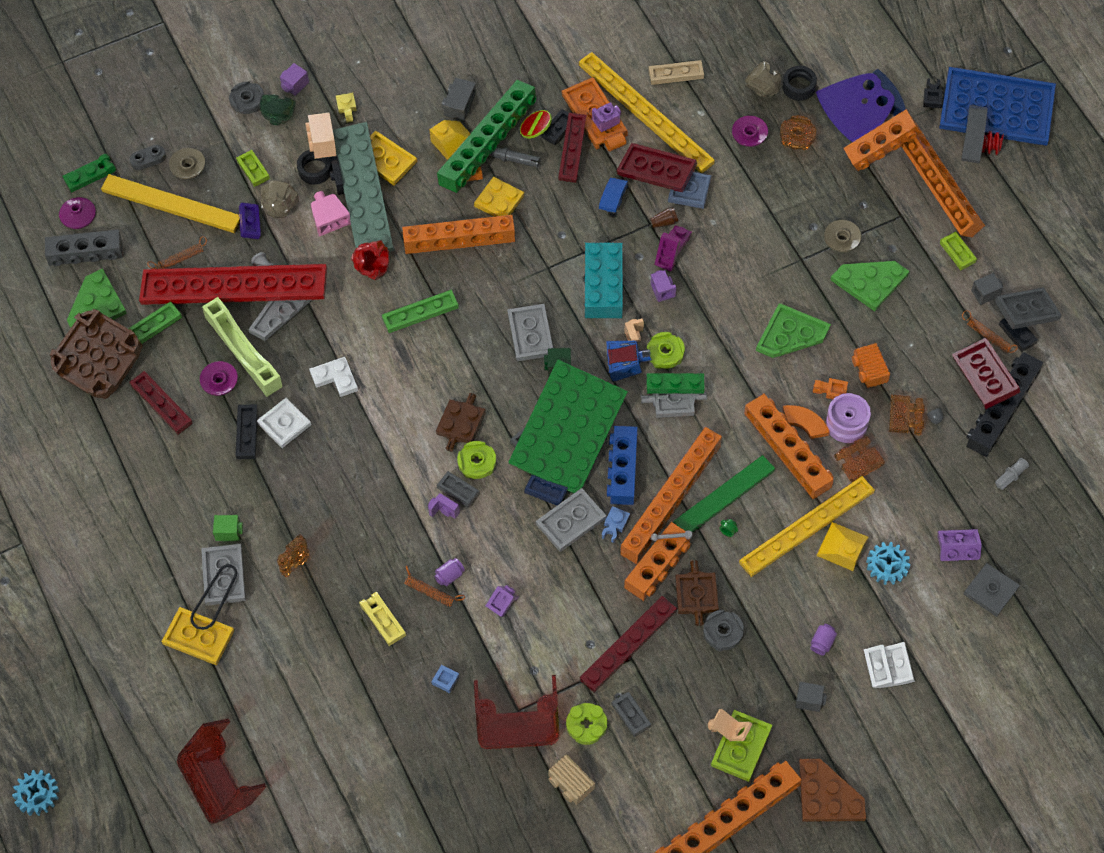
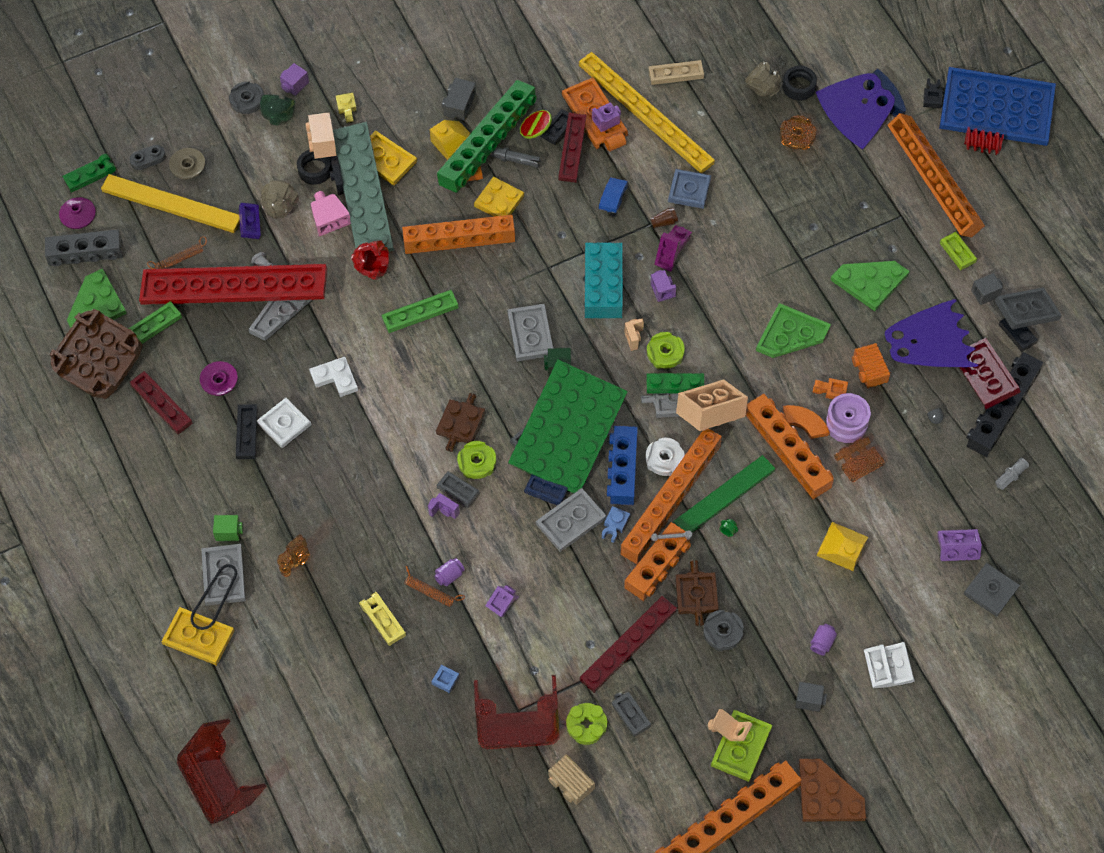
medium azure gear [12,770,59,816] -> none
yellowish green arch [202,297,283,397] -> none
lime plate [236,150,270,187] -> none
torso [606,341,652,381] -> none
dark red plate [616,143,697,193] -> none
magenta dish [732,116,768,147] -> none
yellow tile [739,476,875,577] -> none
dark tan dish [824,220,861,252] -> none
orange brick [844,109,921,171] -> none
medium azure gear [866,542,910,585] -> none
clear orange plate [889,394,925,435] -> none
dark grey slope [961,105,987,163] -> none
orange piece [962,310,1018,353] -> none
none -> white plate [646,438,685,476]
none -> light nougat brick [676,380,748,431]
none -> dark purple piece [885,299,979,367]

